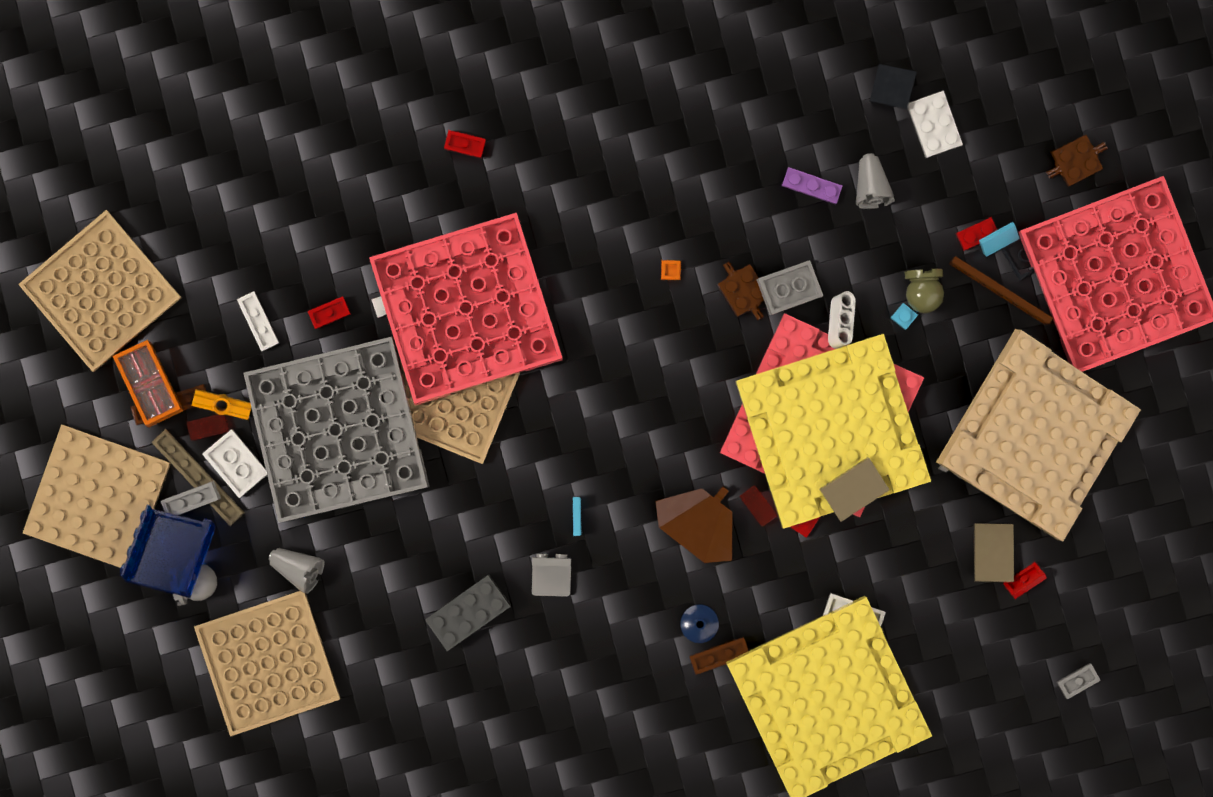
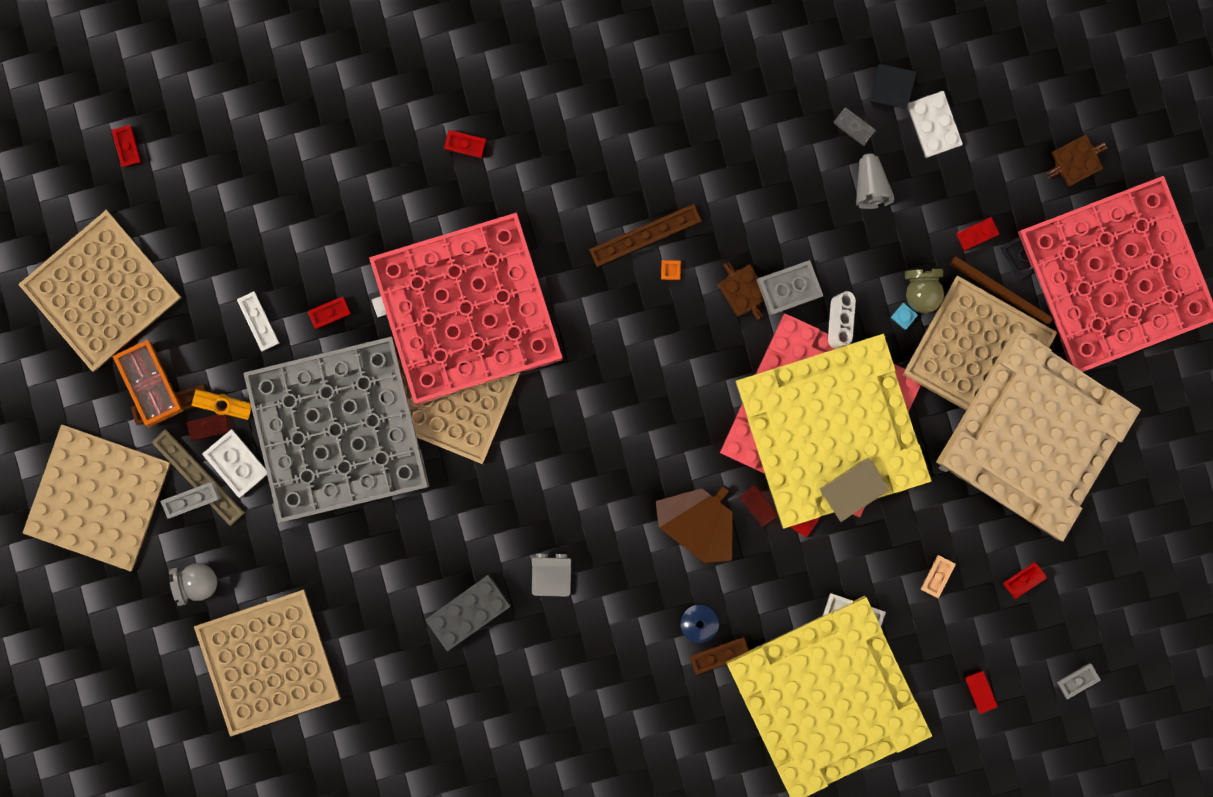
clear blue panel [120,504,216,598] -> none
light grey cone [269,548,324,593] -> none
medium azure tile [573,497,581,536] -> none
medium lavender plate [782,167,842,204] -> none
dark tan tile [974,524,1014,582] -> none
medium azure tile [979,222,1020,257] -> none
none -> red plate [112,125,141,167]
none -> reddish brown tile [589,204,702,267]
none -> clear plate [834,107,875,146]
none -> tan plate [903,276,1057,411]
none -> light nougat plate [921,555,956,598]
none -> red tile [965,671,998,714]

